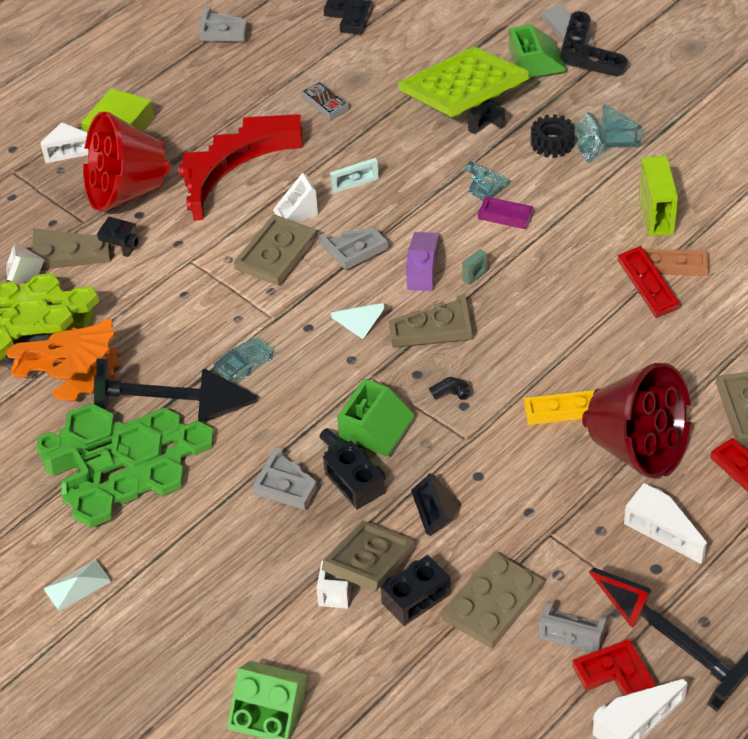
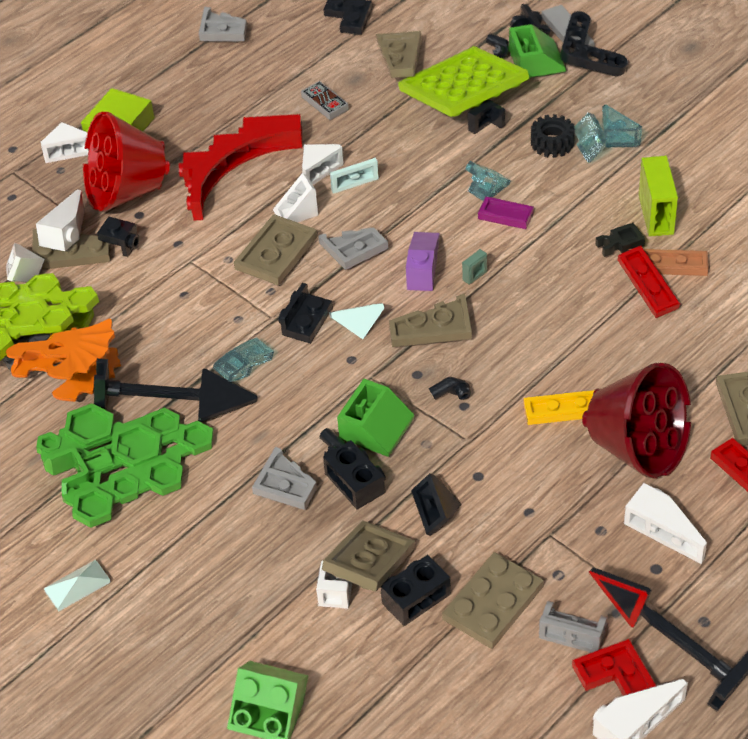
none -> white slope [36,190,84,251]
none -> black bracket [278,283,333,344]
none -> white slope [302,144,344,185]
none -> dark tan wing [376,31,422,78]
none -> black arm [486,33,509,58]
none -> black hips [510,4,551,36]
none -> pearl dark grey plate [595,223,645,257]

